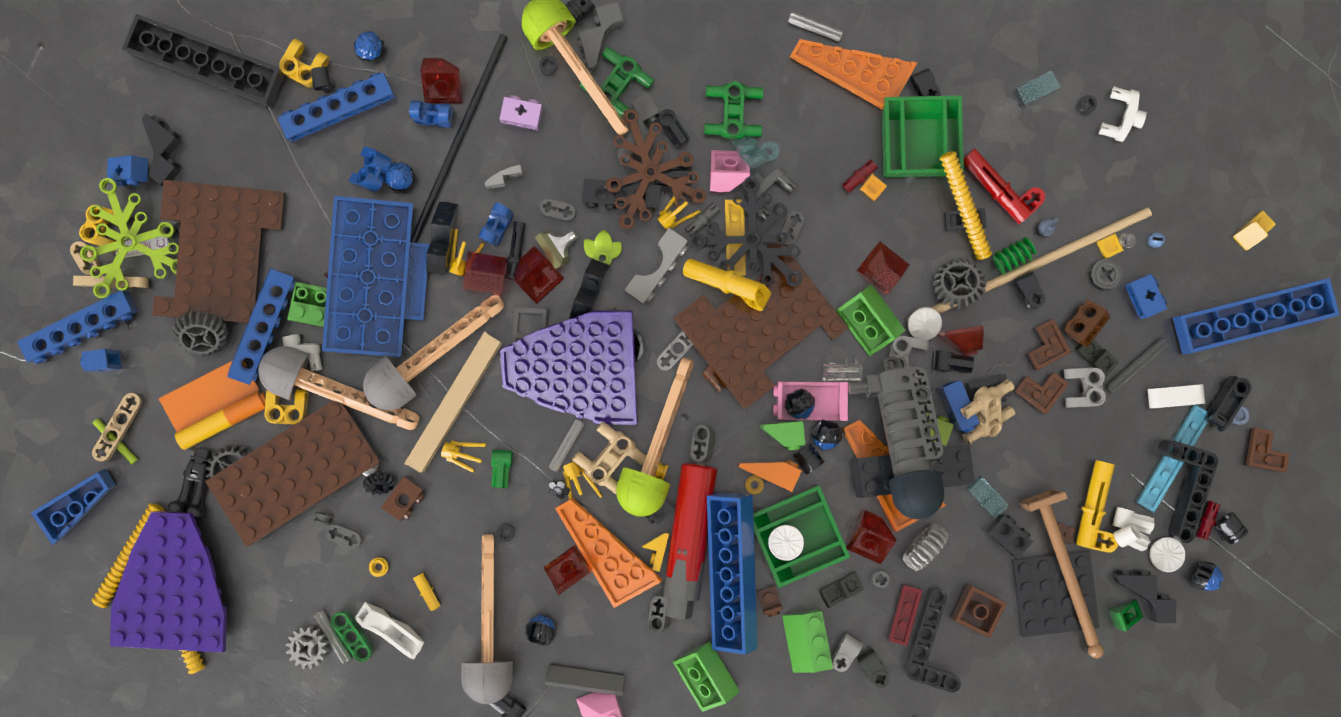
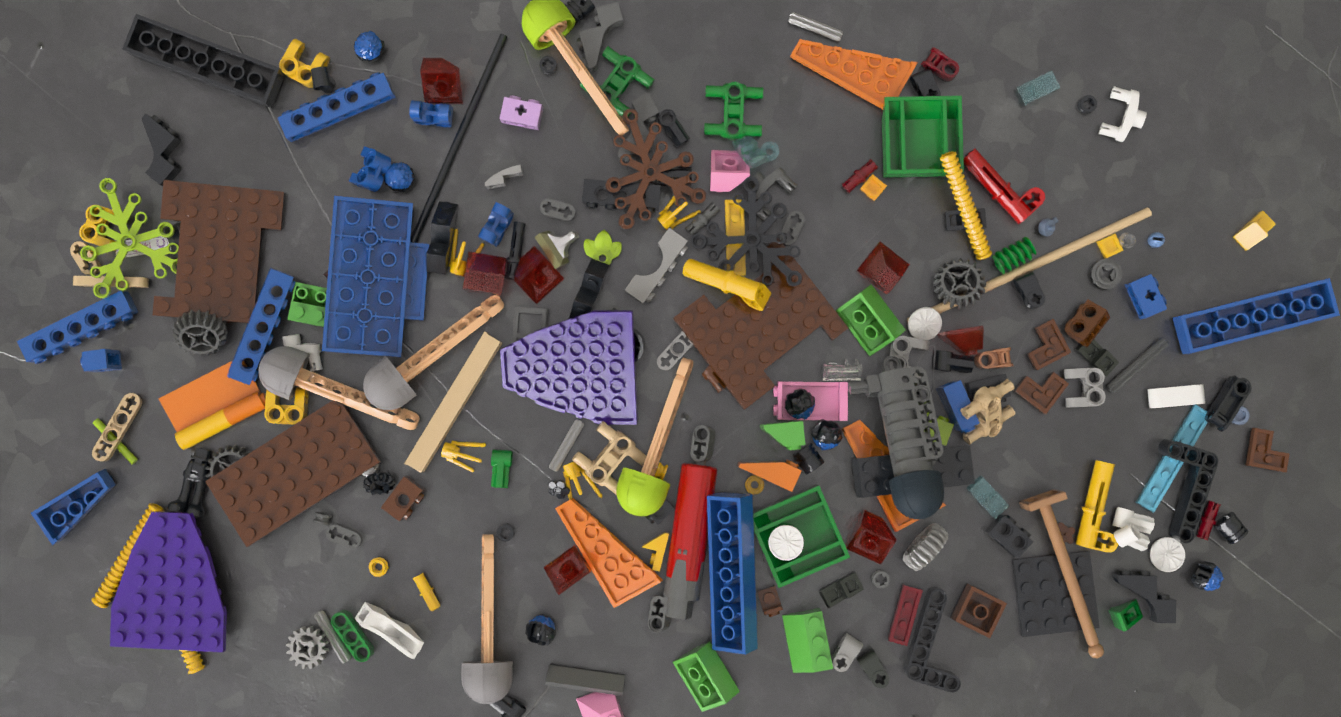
blue brick [107,155,148,187] -> none
none -> dark red piece [921,47,959,82]
none -> nougat piece [974,347,1013,369]

